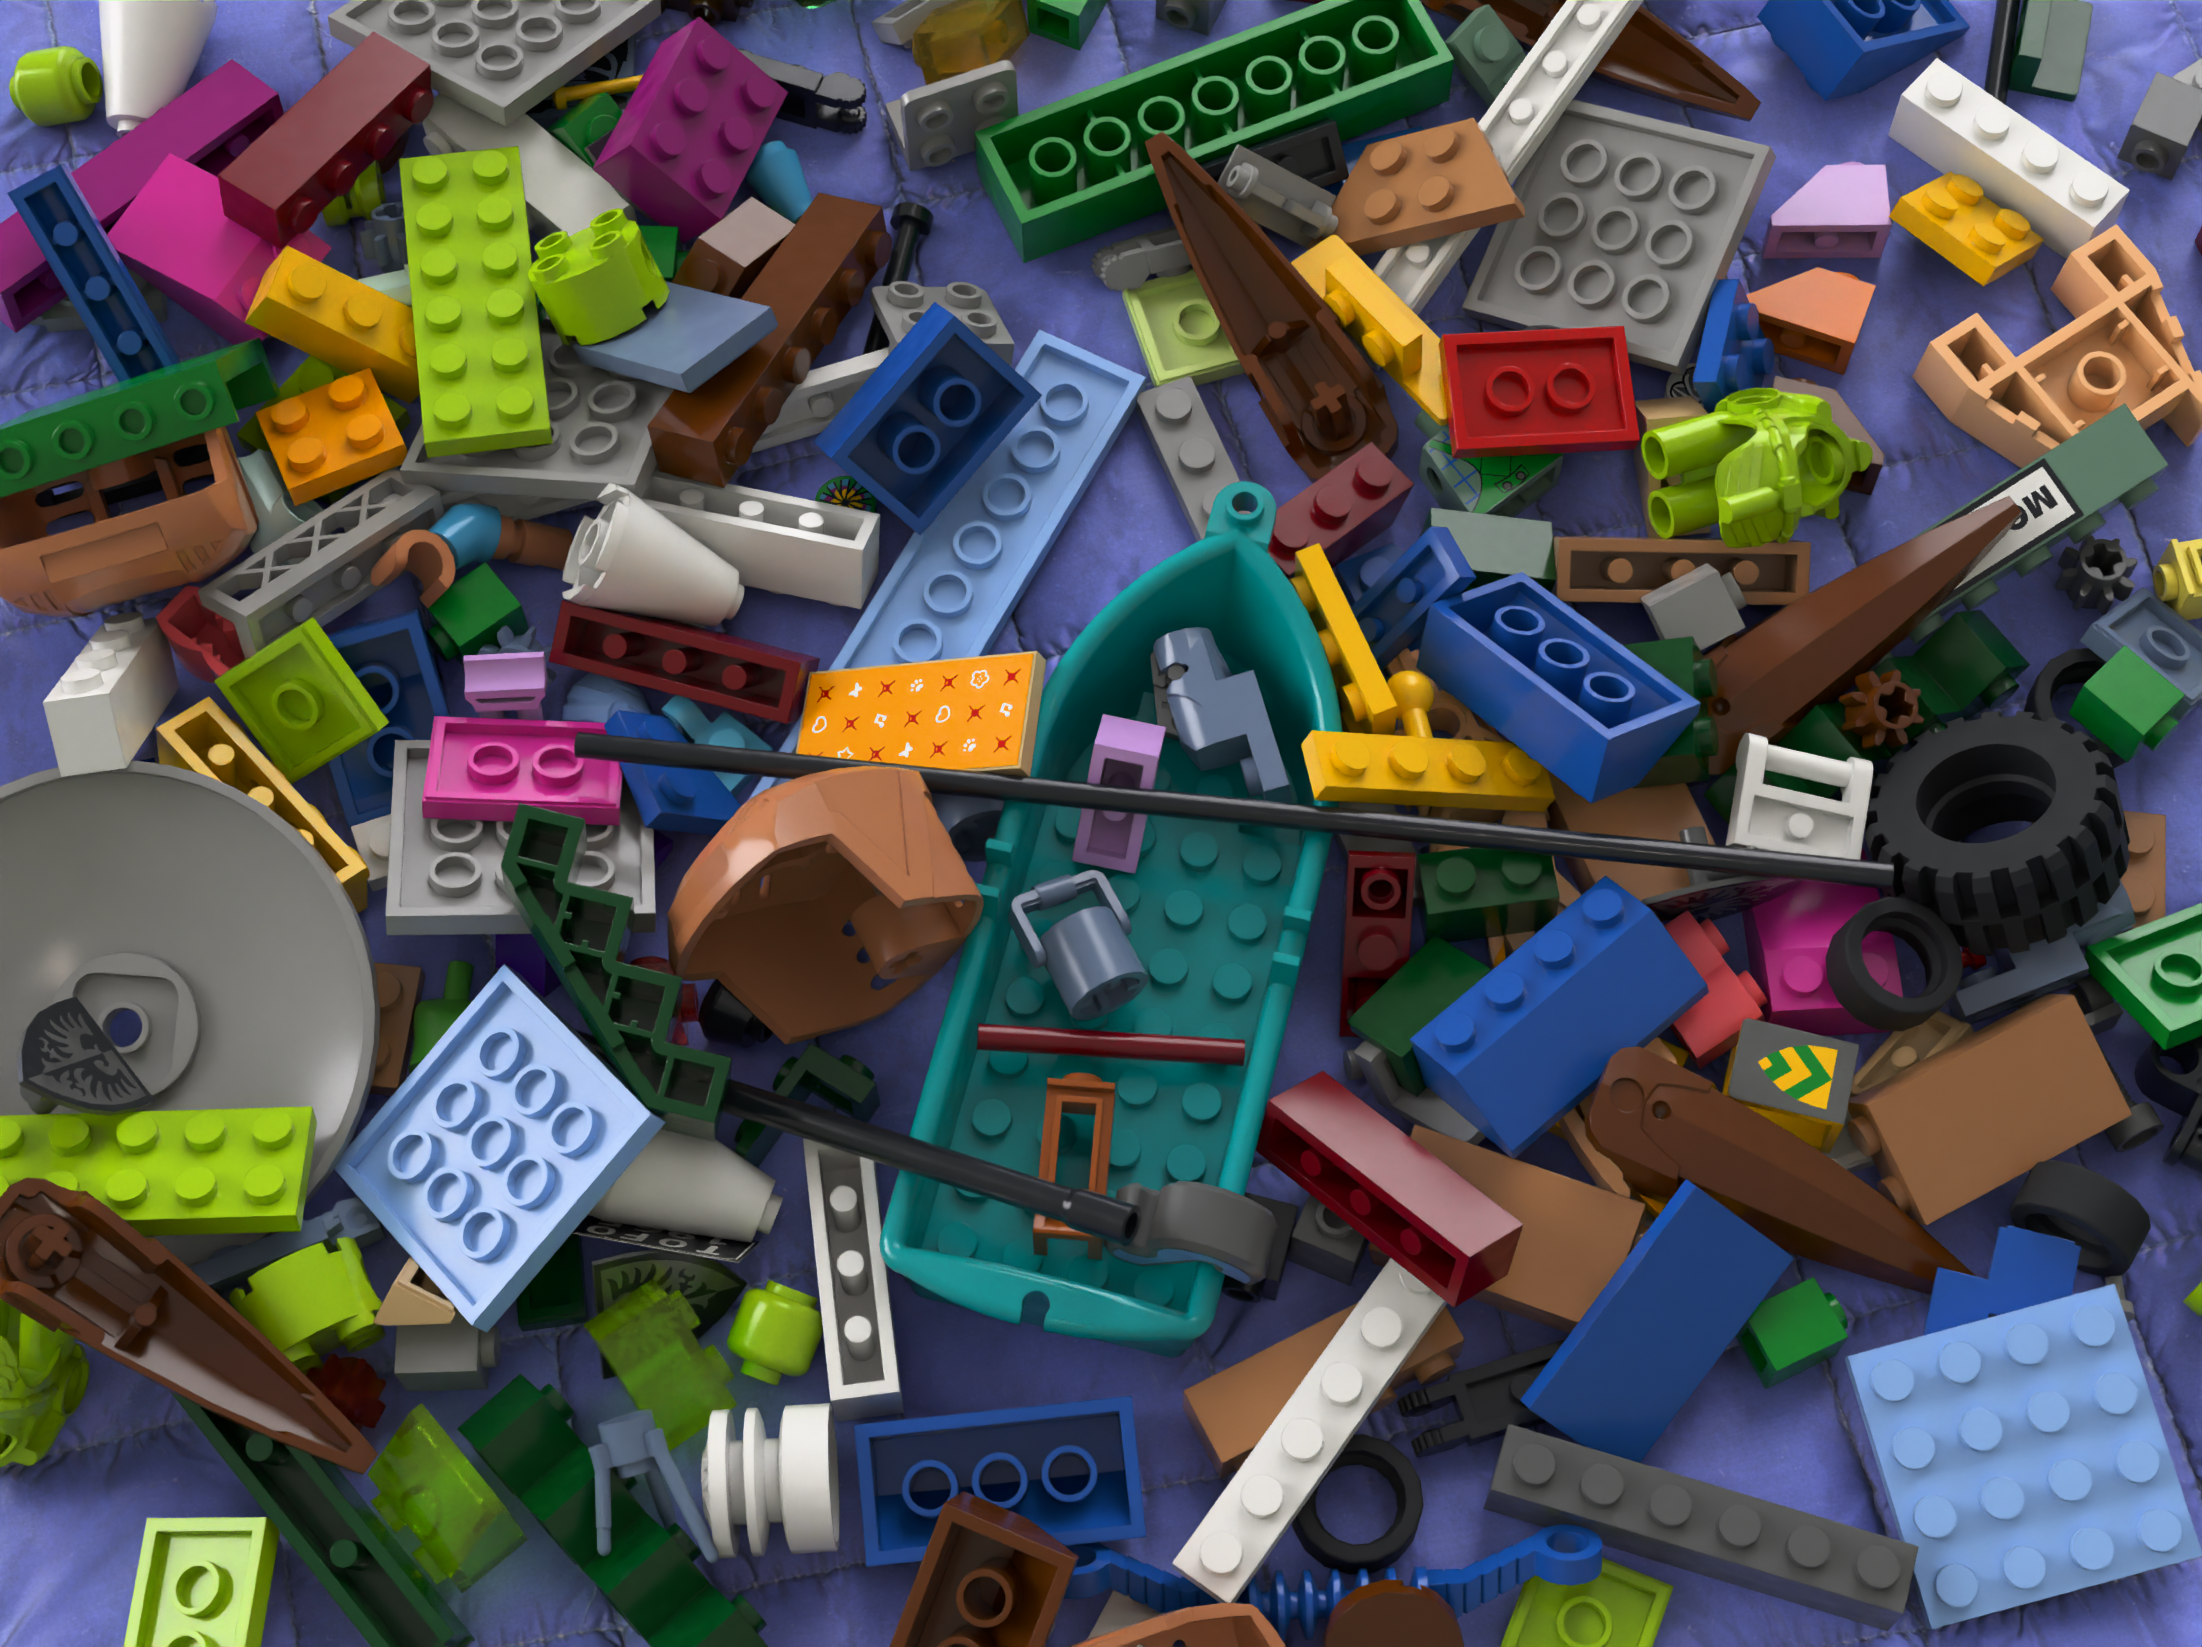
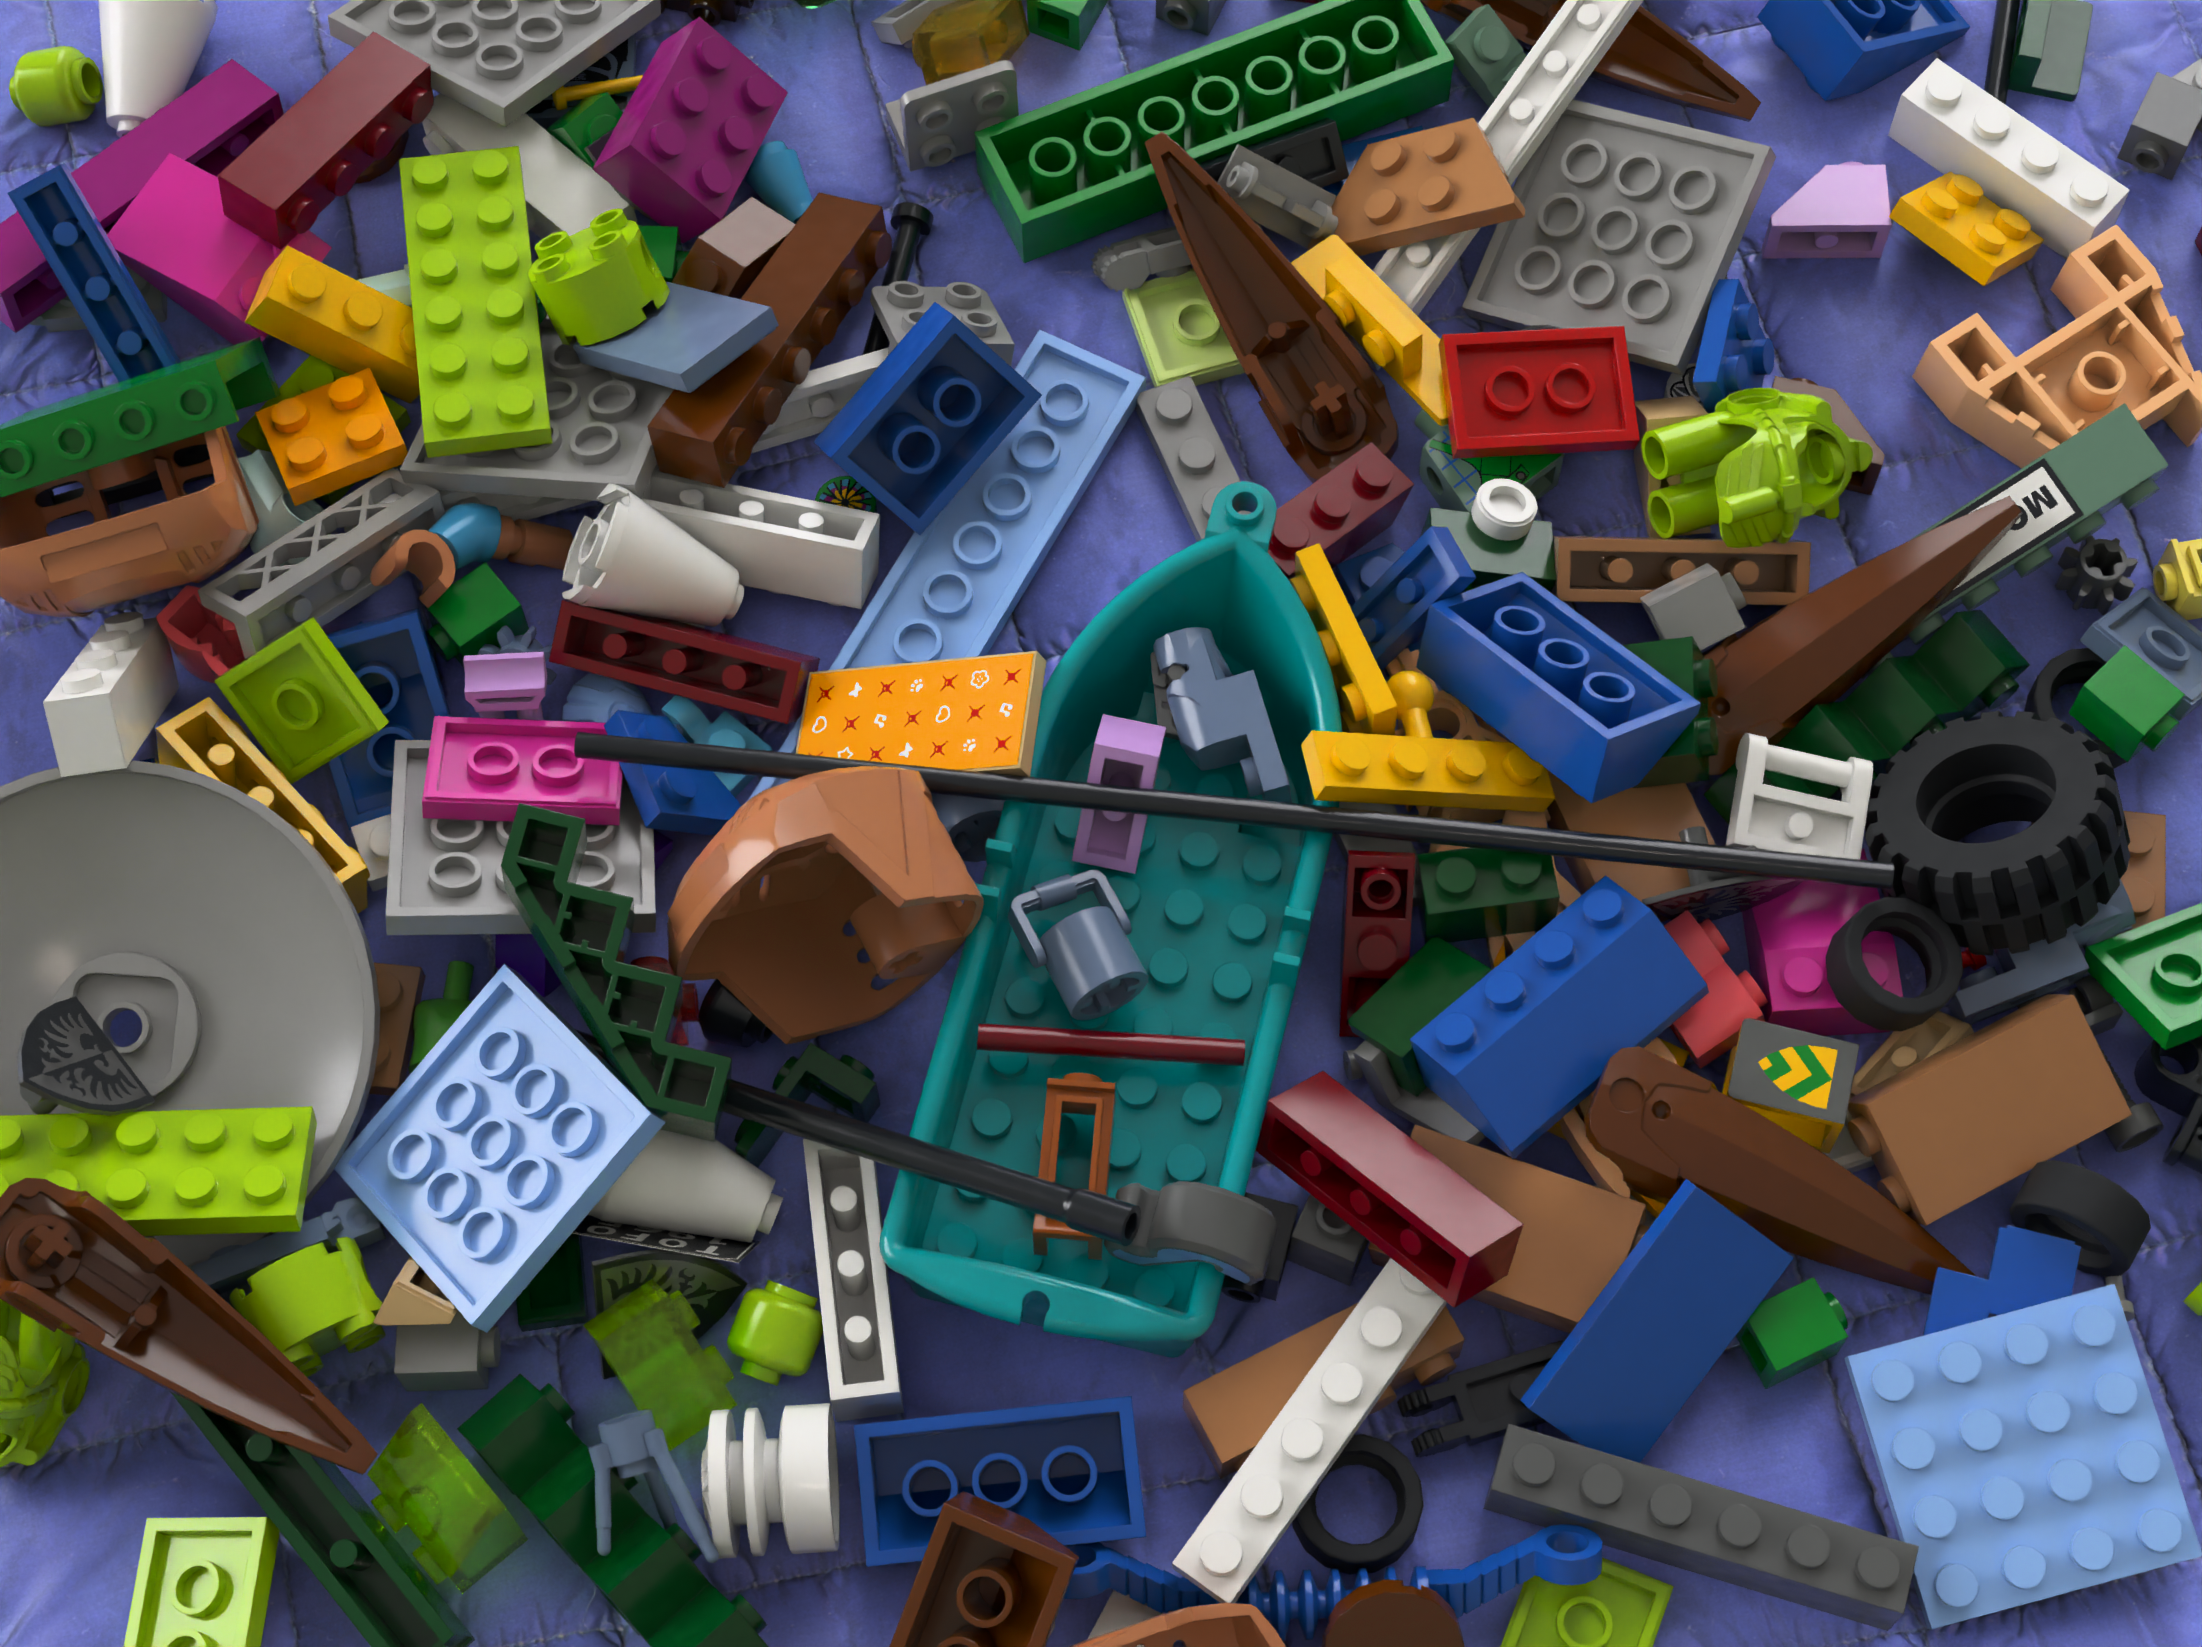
clear red gear [306,1353,387,1431] -> none
lime wheel [322,160,387,227] -> none
sand blue gear [359,202,408,273] -> none
black hinge [738,49,867,135] -> none
orange slope [1746,267,1876,375] -> none
reddish brown gear [1839,669,1924,750] -> none
none -> white tile [1471,478,1538,541]

